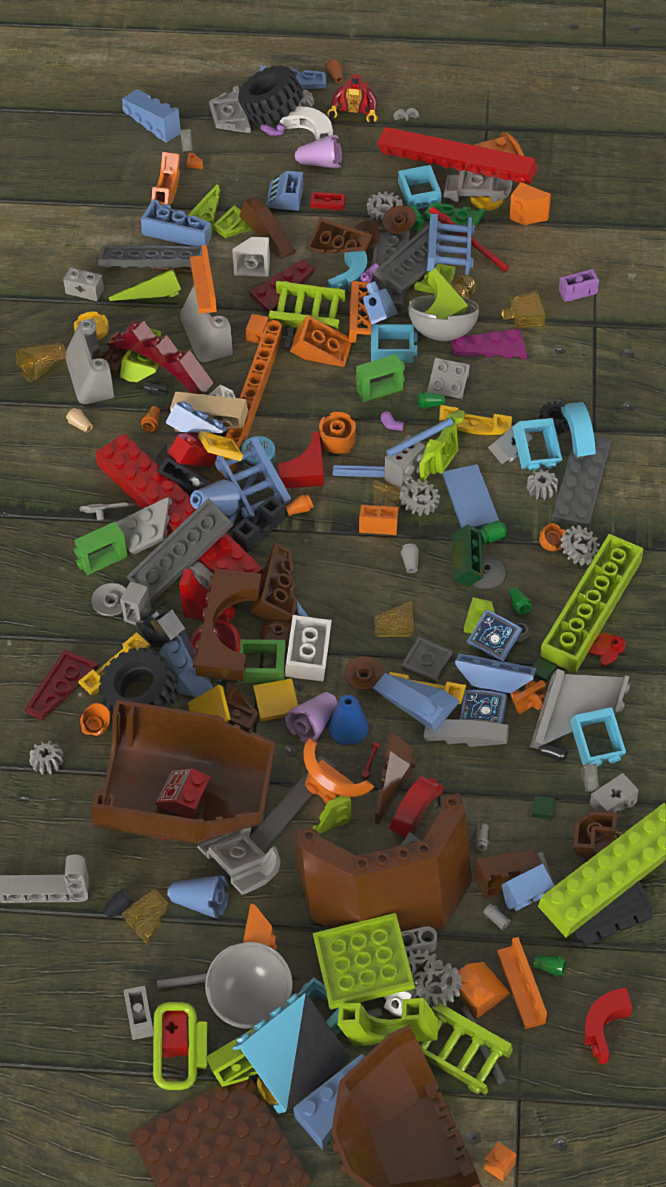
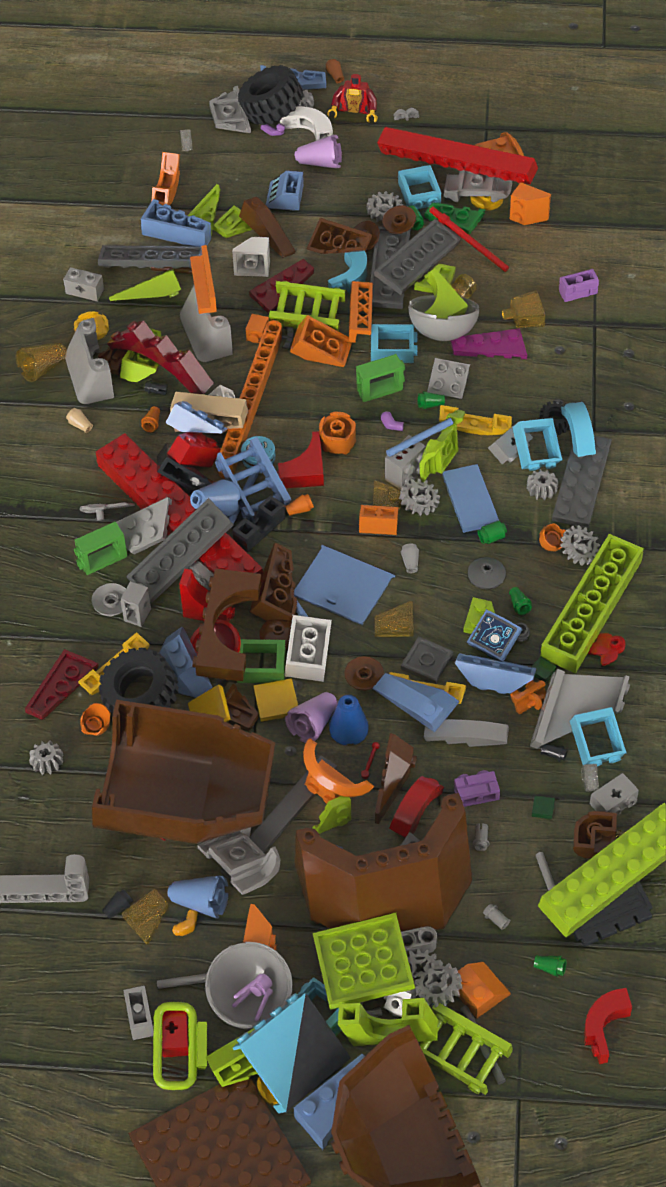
medium blue wedge [122,89,181,143] -> none
black arch [135,609,185,642] -> none
red slope [155,768,211,819] -> none
orange tile [186,152,203,169] -> none
yellow tile [198,431,243,461] -> none
red tile [310,192,346,210] -> none
medium blue axle [333,465,385,477] -> none
medium lavender arm [360,263,379,283] -> none
medium blue torso [363,281,398,324] -> none
medium blue fence [427,214,475,275] -> none
dark green brick [452,524,483,588] -> none
slope [460,690,507,724] -> none
reddish brown wedge [475,850,541,899] -> none
orange brick [484,1142,517,1181] -> none
orange fence [497,937,547,1029] -> none
medium blue slope [502,864,554,911] -> none
none -> light orange arm [172,910,198,936]
none -> lavender plant [232,974,273,1022]
none -> medium blue piece [294,545,396,625]
none -> medium lavender brick [454,770,500,807]

